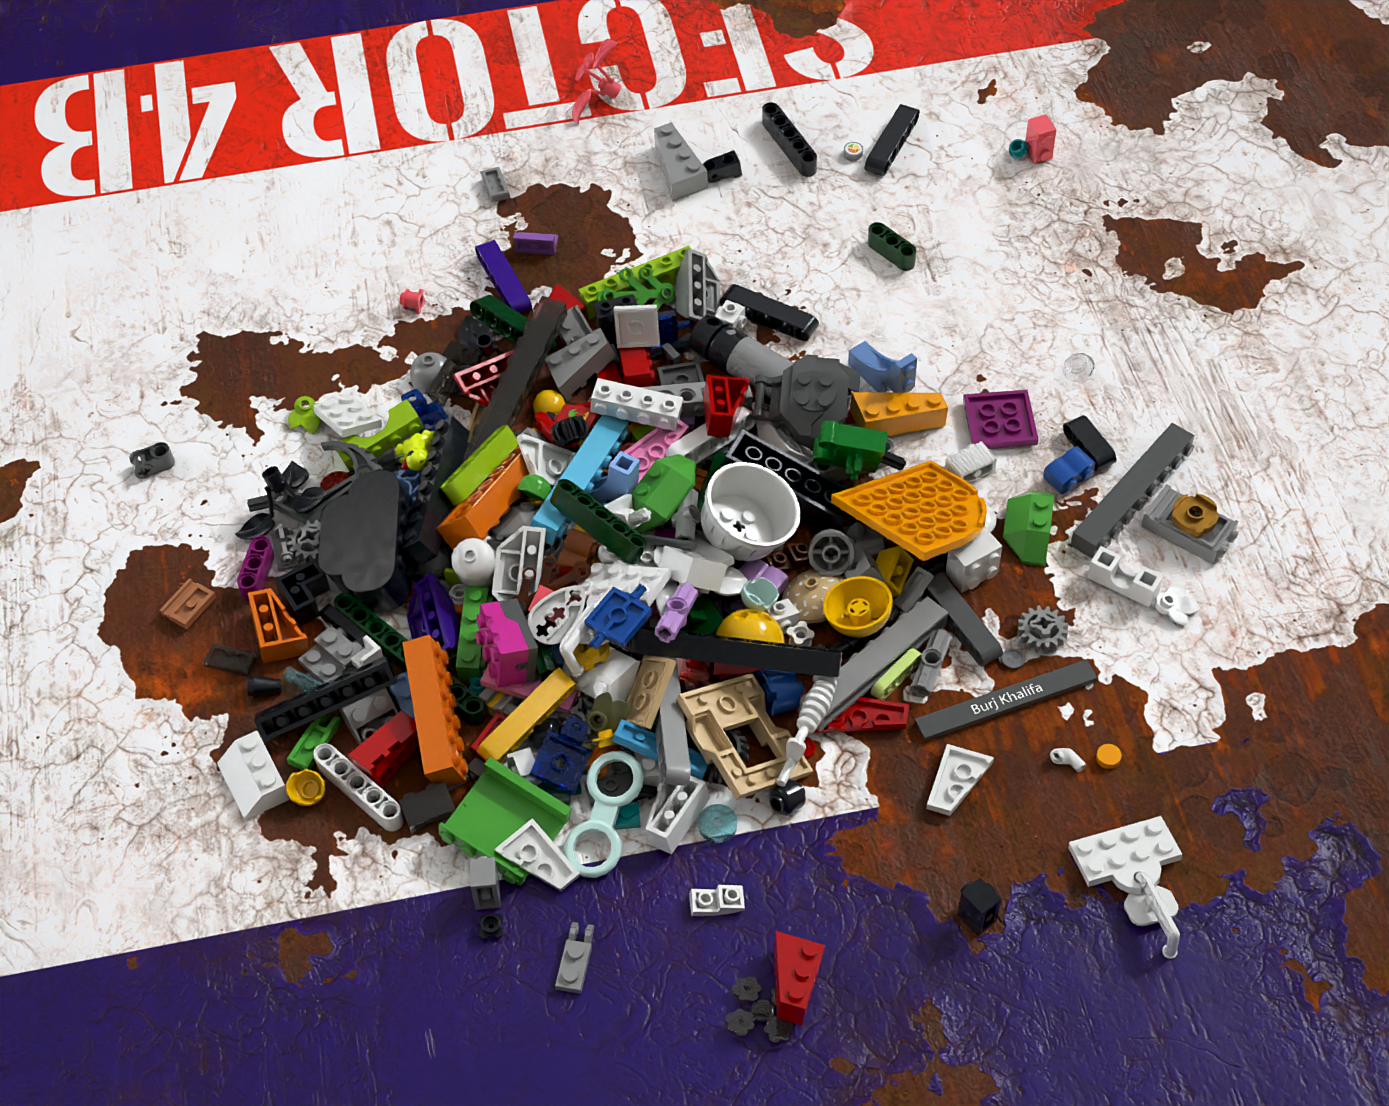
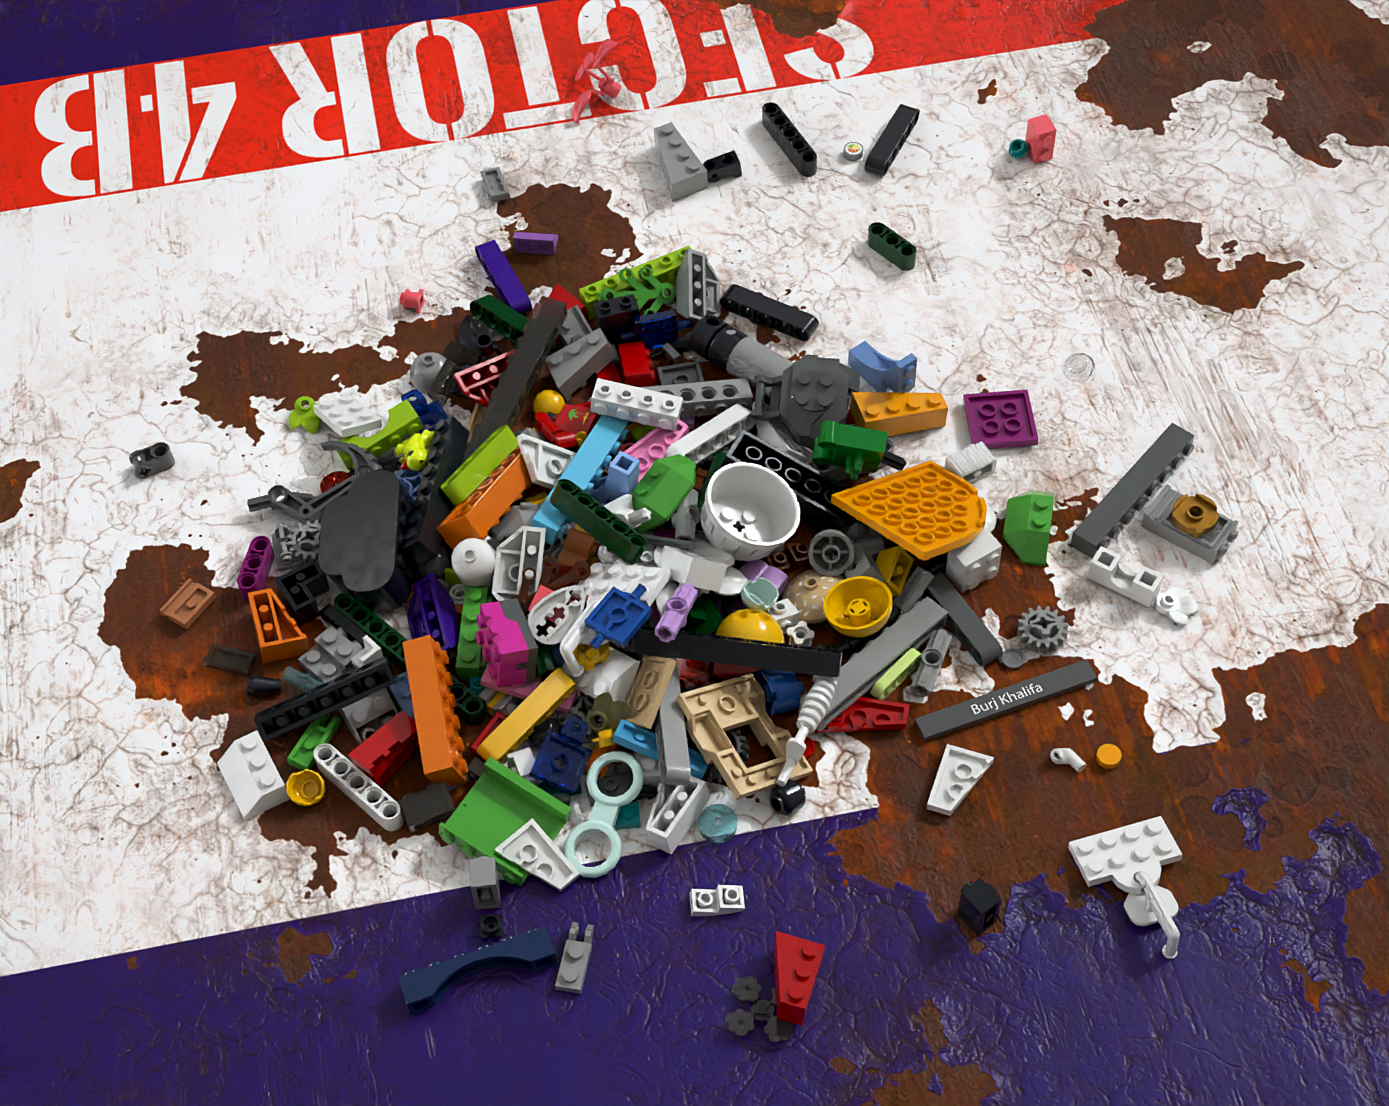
black plant [235,461,328,540] -> none
bright green hair [517,474,551,502] -> none
black gear [551,416,589,447] -> none
white tile [614,305,660,348] -> none
red wedge [703,375,750,437] -> none
white brick [715,300,747,330] -> none
blue brick [1043,446,1095,494] -> none
black beam [1063,415,1117,471] -> none
none -> dark blue arch [398,927,557,1015]

